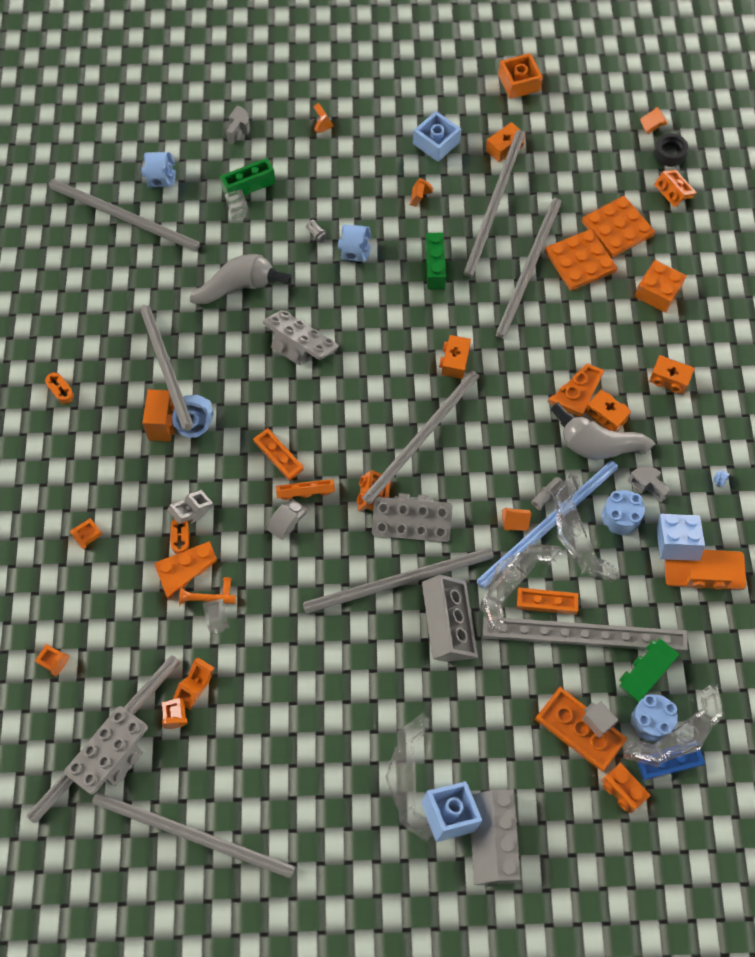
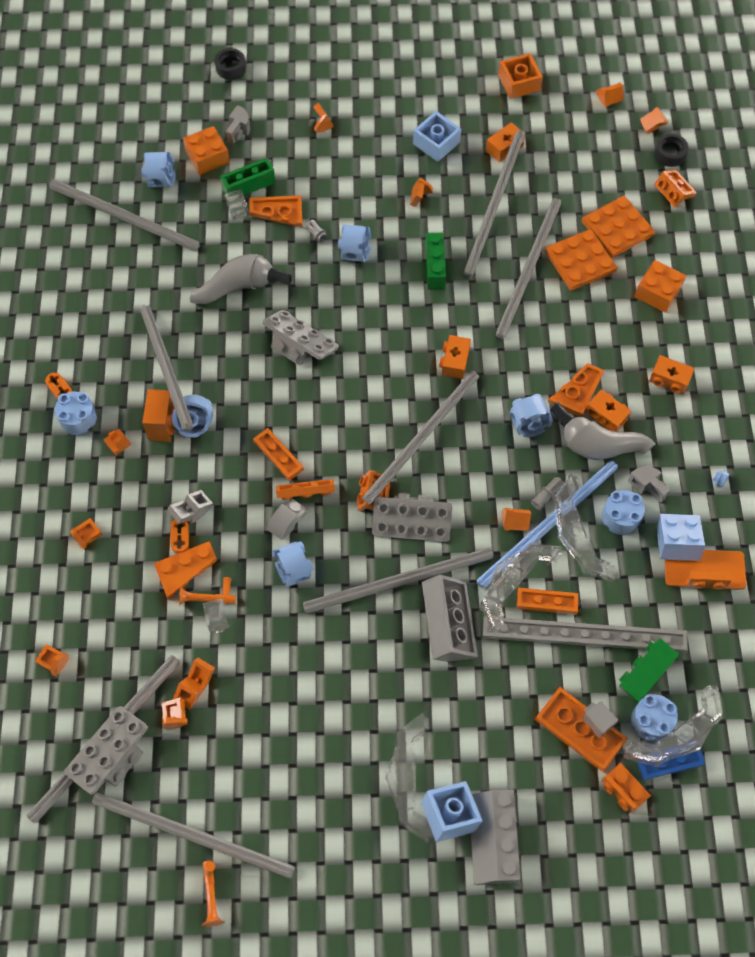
none -> light blue brick [55,392,97,435]
none -> orange tile [103,429,131,456]
none -> orange brick [183,126,230,175]
none -> orange piece [202,861,225,927]
none -> black tyre [214,48,246,80]
none -> orange wing [249,195,303,228]
none -> light blue brick [273,541,313,587]
none -> light blue brick [510,394,553,438]
none -> orange tile [596,83,624,108]

